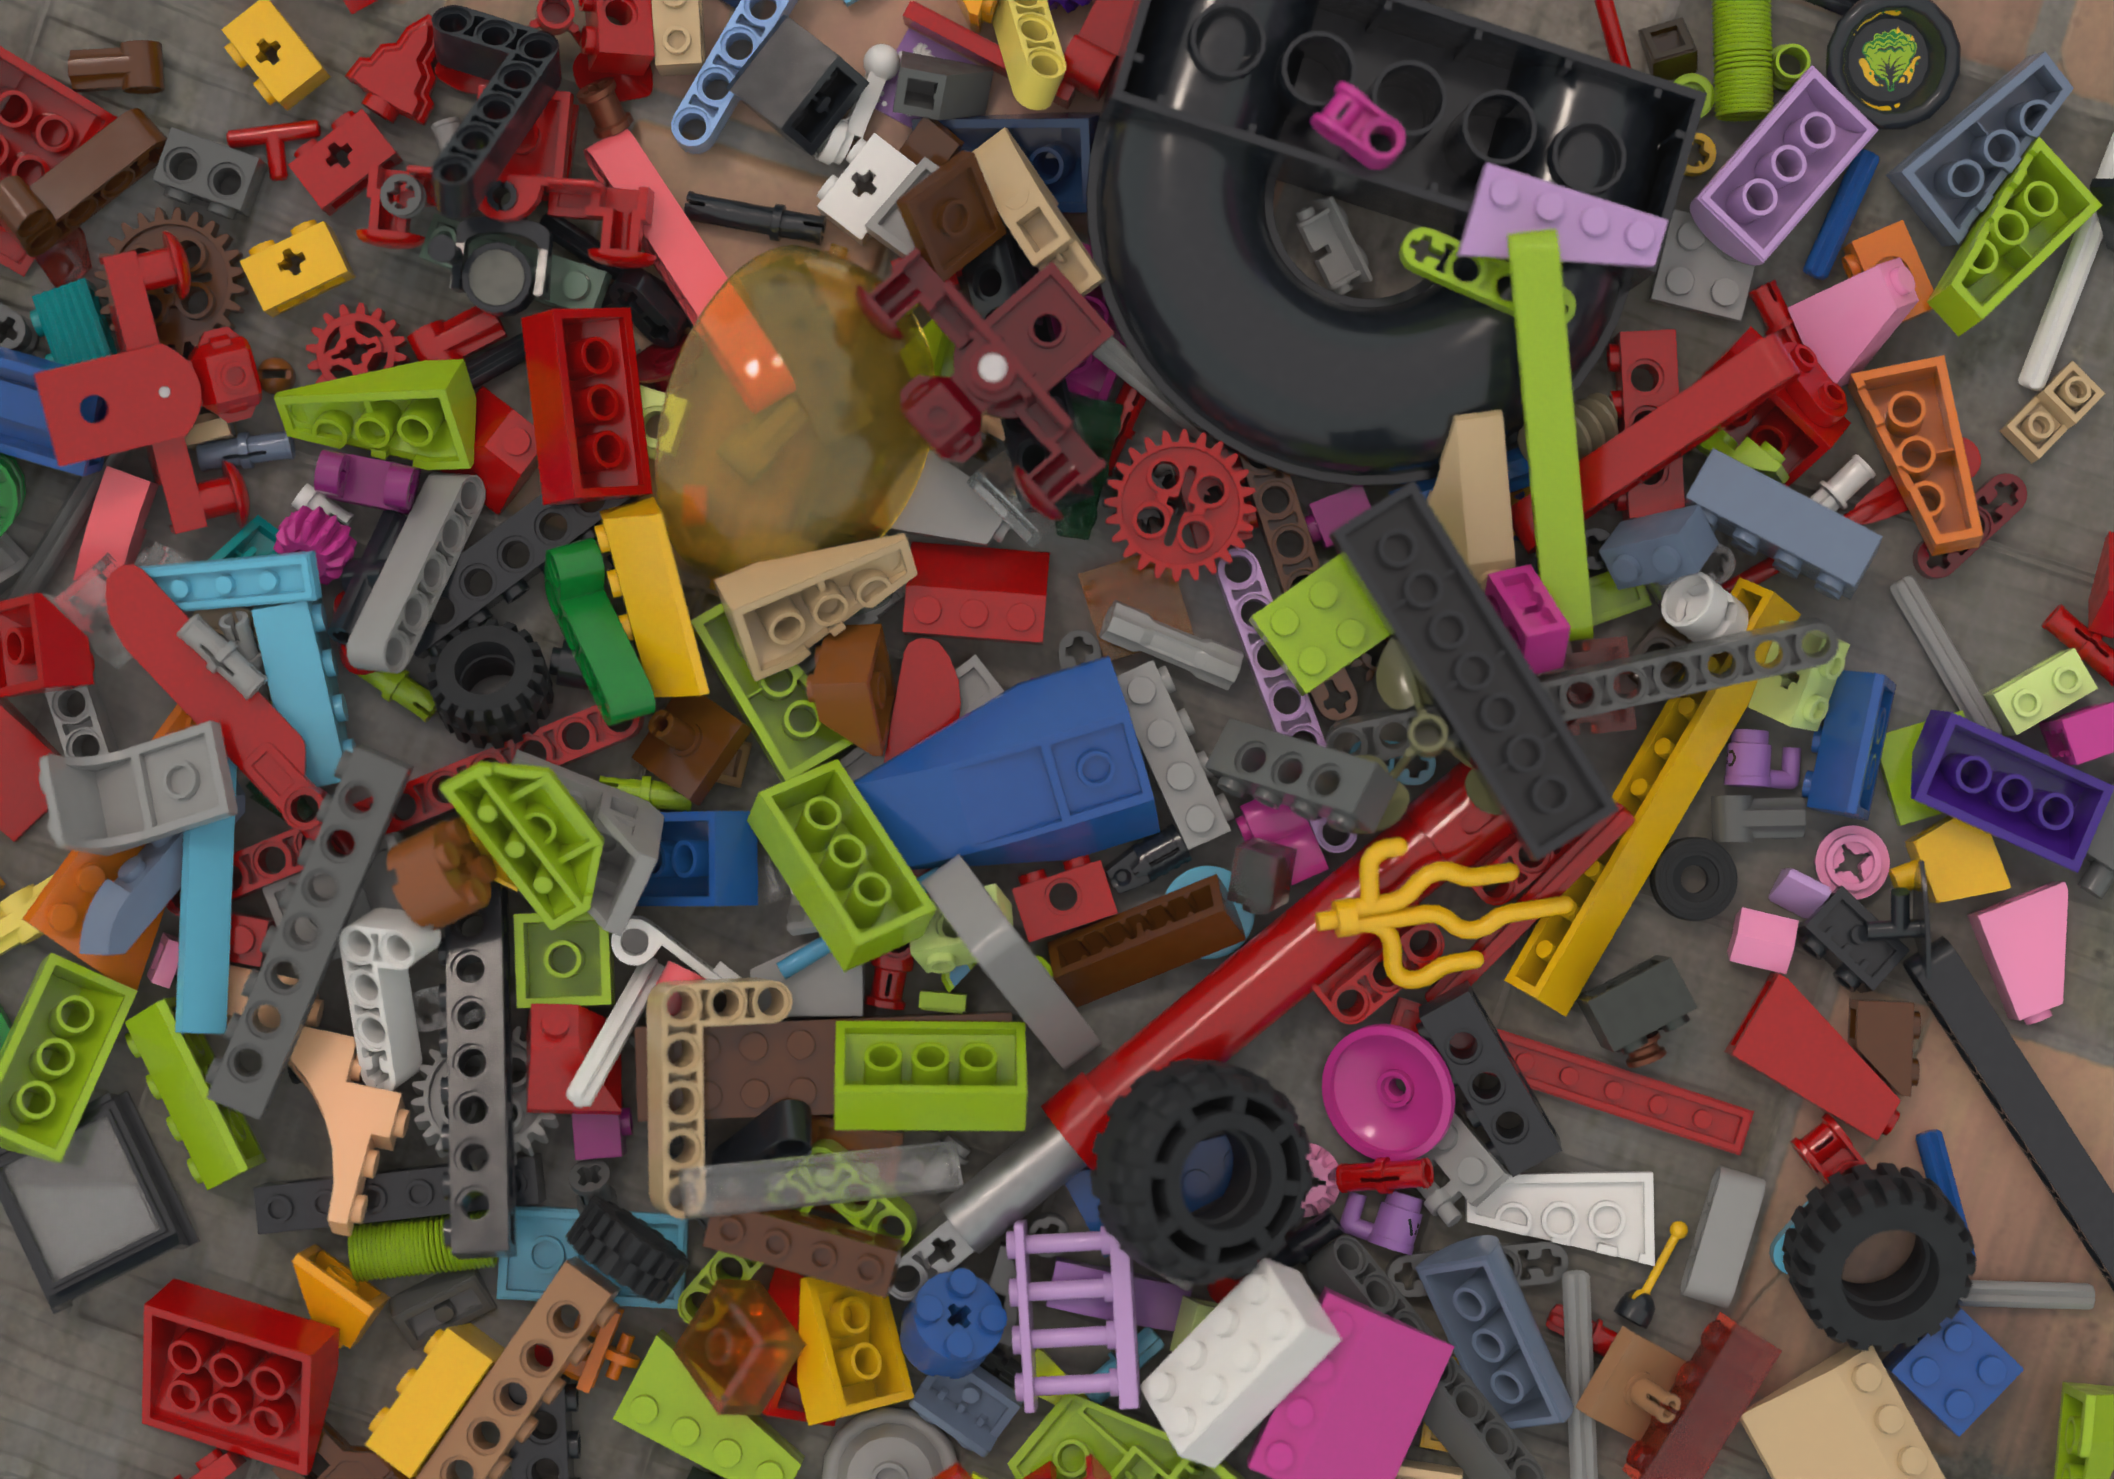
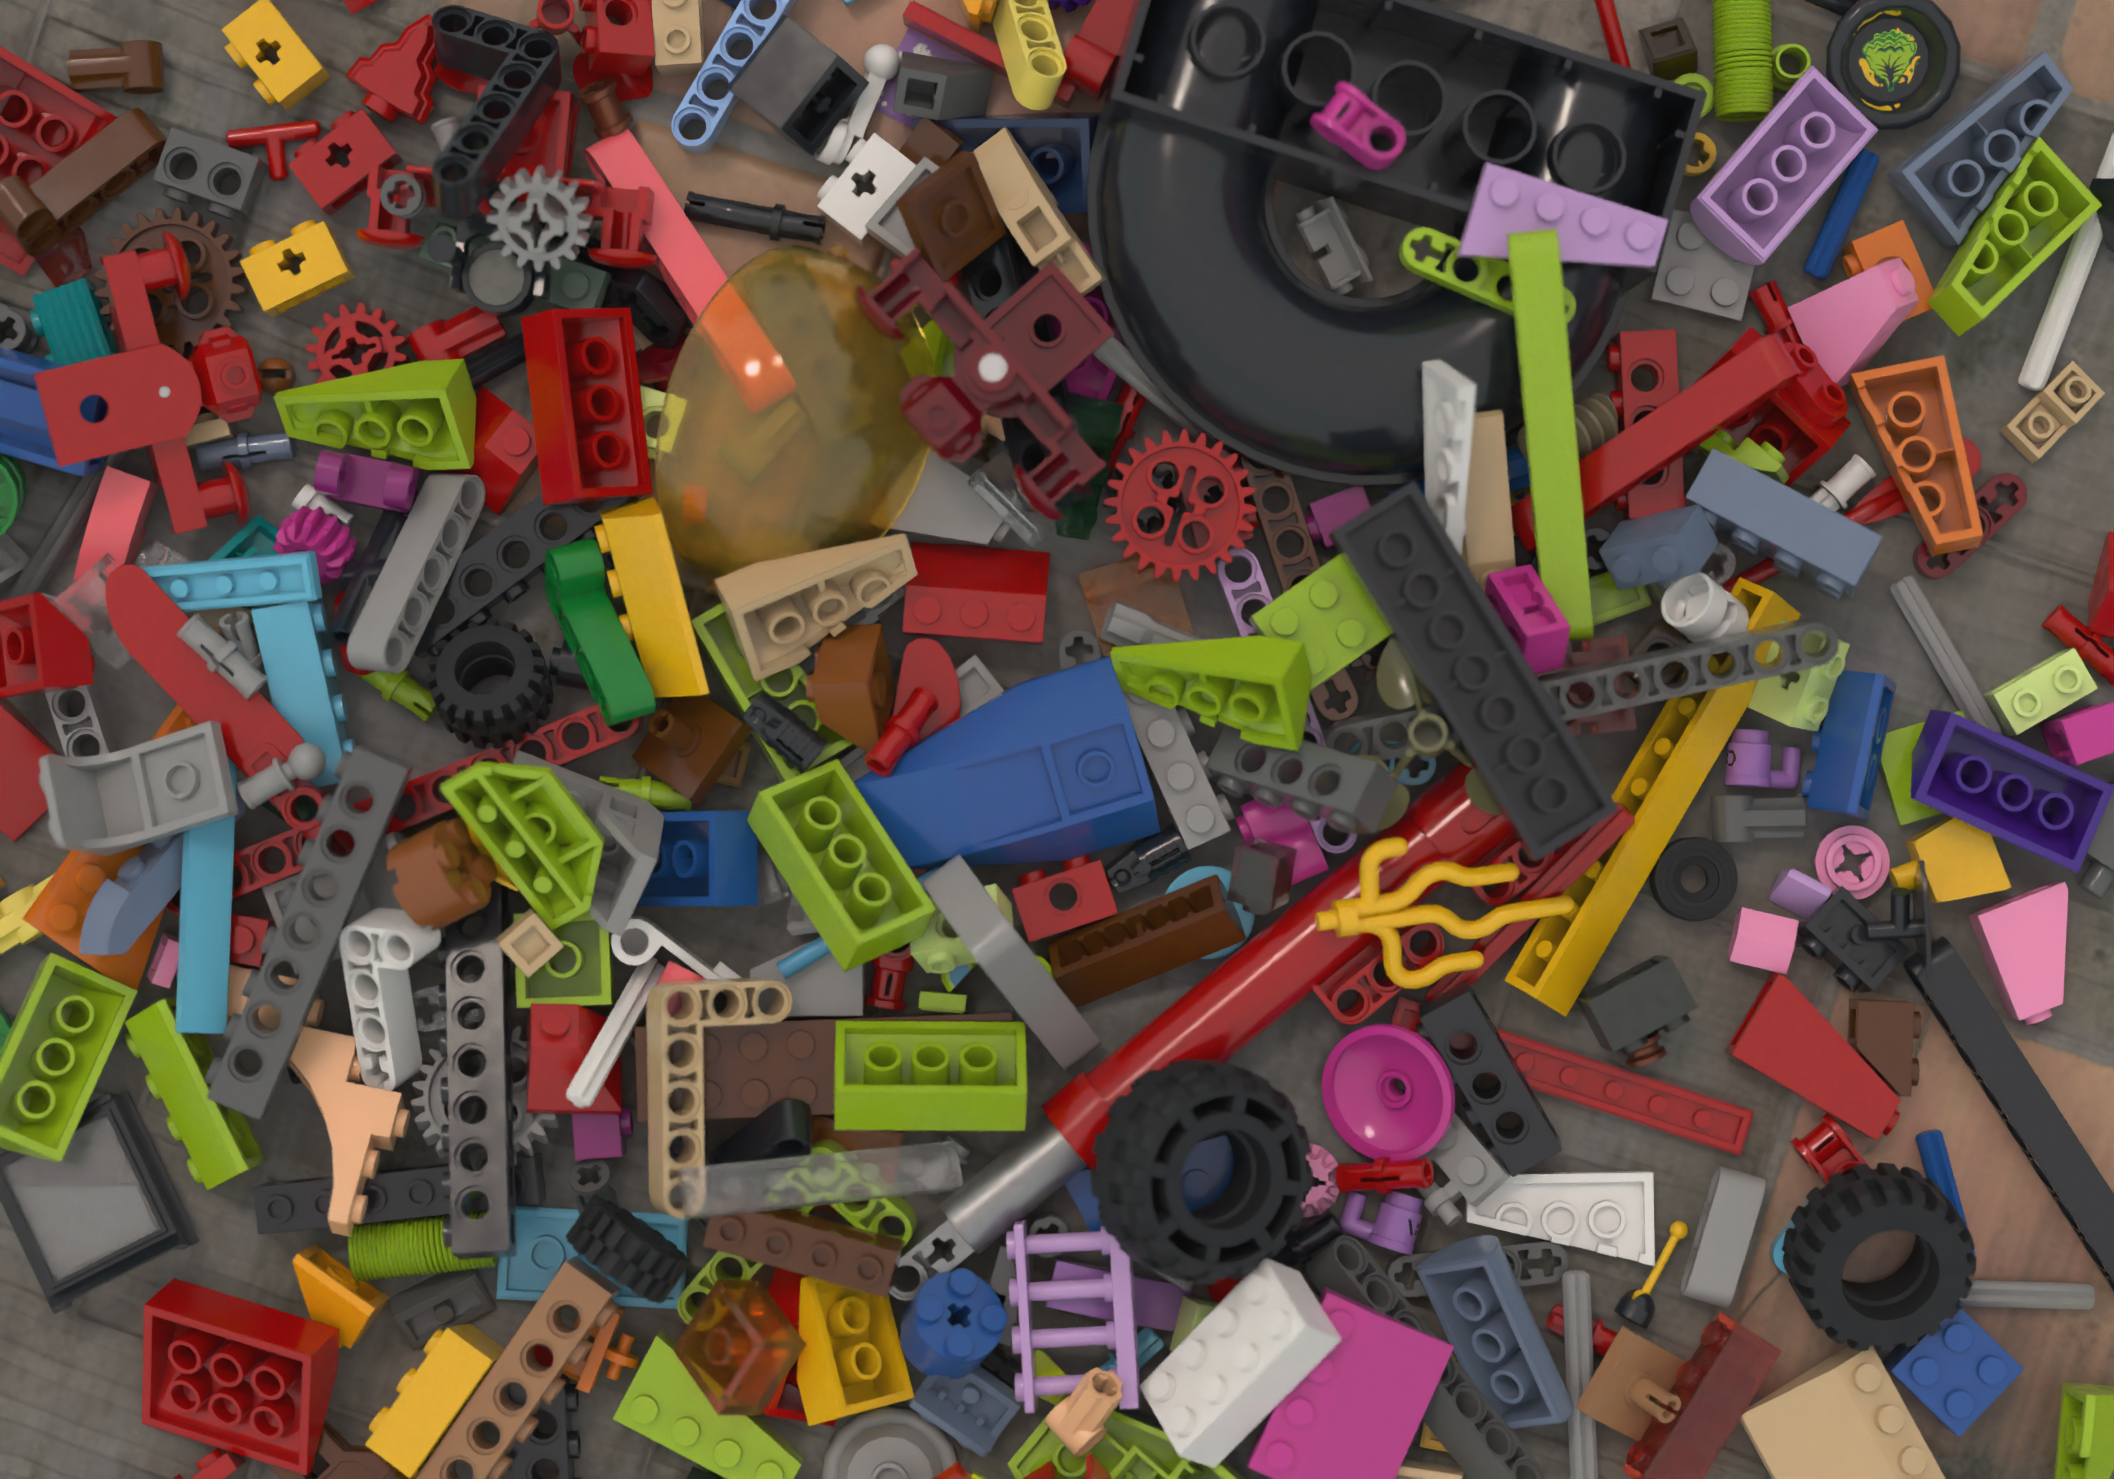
none -> light grey pin [237,743,326,810]
none -> light grey gear [486,166,593,272]
none -> tan plate [495,908,564,978]
none -> black hinge [742,693,829,774]
none -> red pin [864,688,939,777]
none -> light nougat piece [1045,1367,1123,1458]
none -> lime wedge [1110,636,1312,751]
none -> white wing [1422,359,1476,555]

